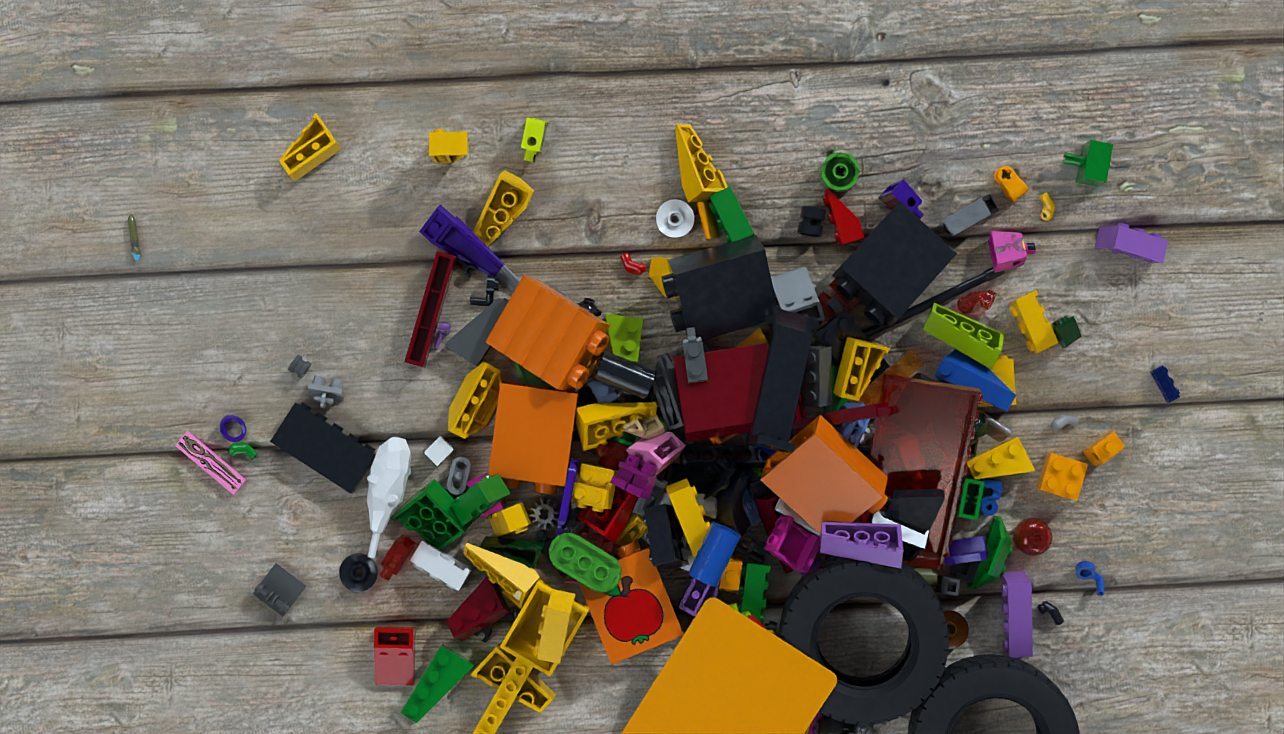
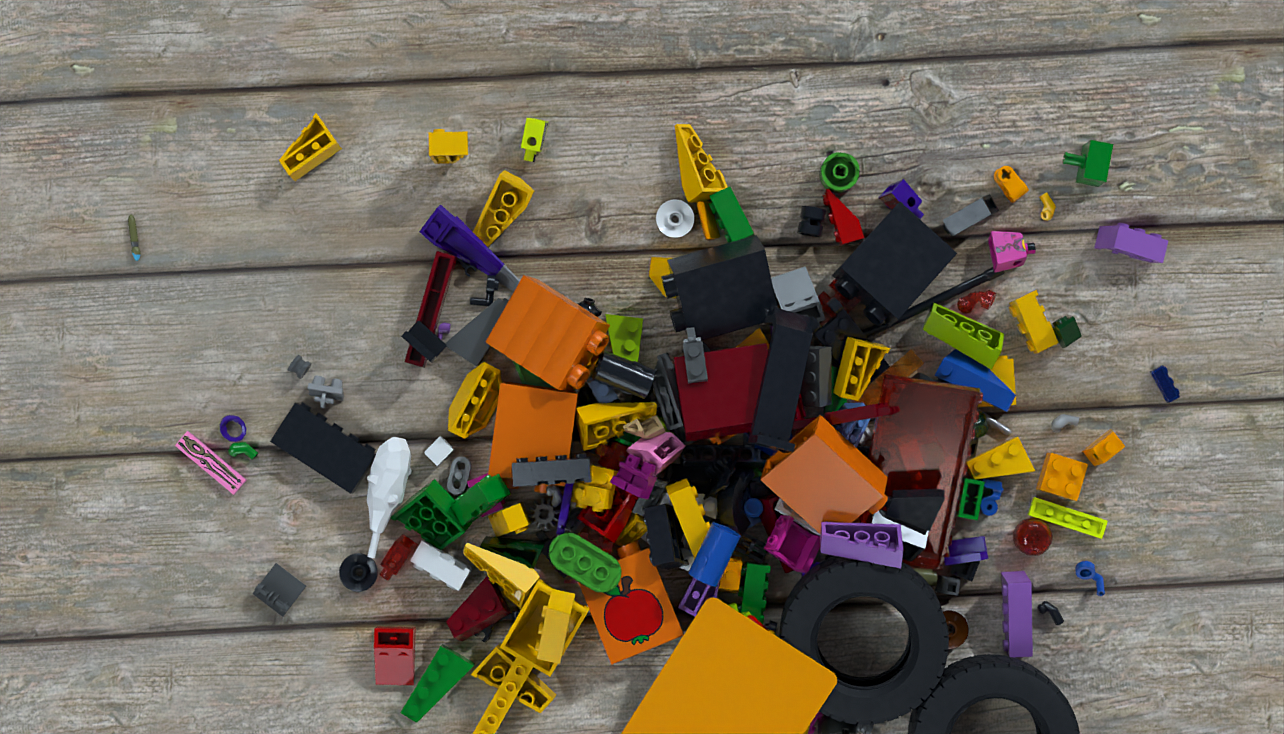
red arm [620,253,646,275] -> none
green wedge [967,516,1013,590] -> none
none -> black panel [401,321,447,363]
none -> black wedge [512,453,593,487]
none -> light grey arm [546,485,563,507]
none -> blue plate [744,498,763,518]
none -> neon yellow plate [1027,497,1108,539]

